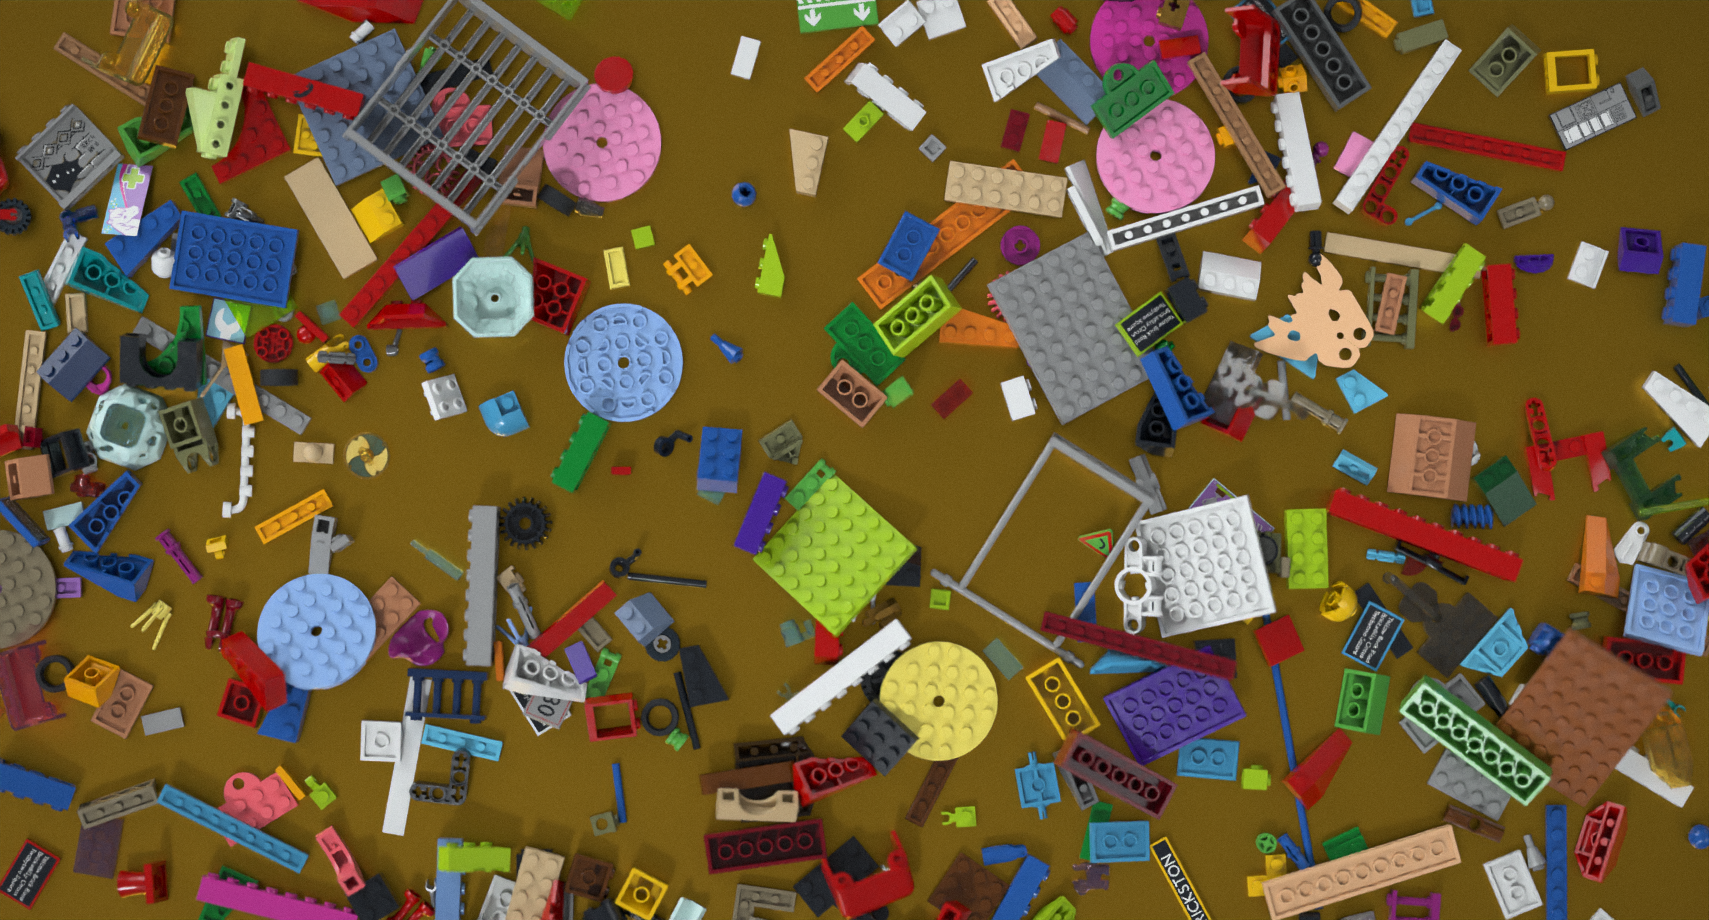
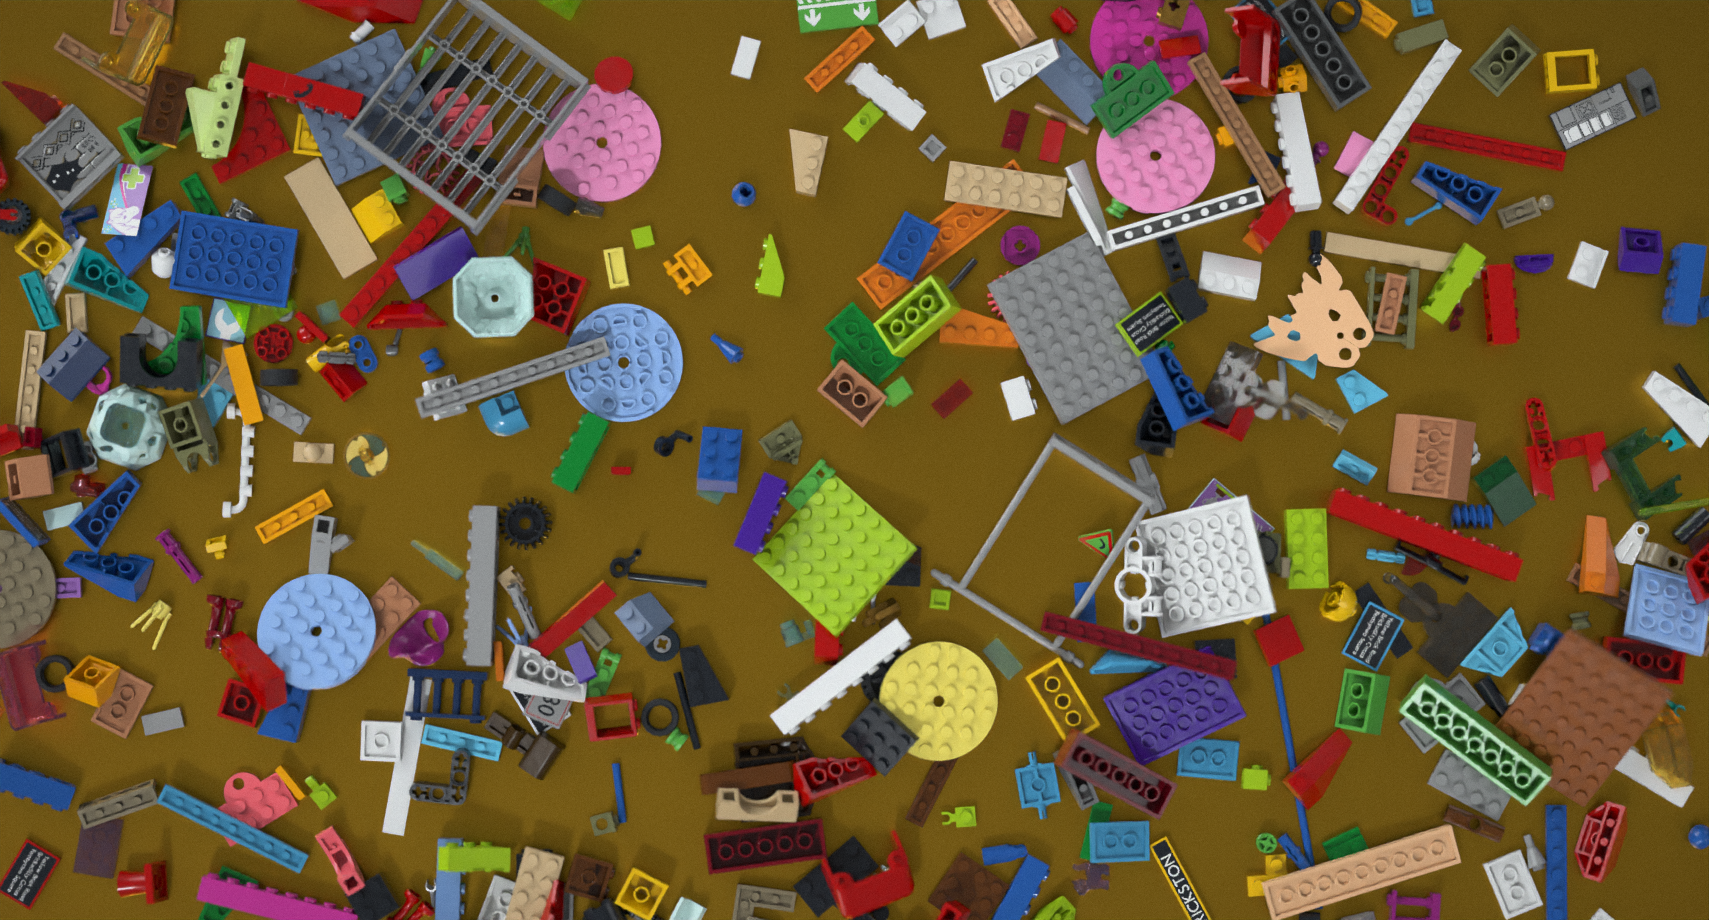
white pin [53,526,74,553] -> none
none -> clear red slope [2,80,63,125]
none -> yellow slope [14,217,72,276]
none -> light grey plate [415,337,610,419]
none -> dark brown plate [484,710,566,780]

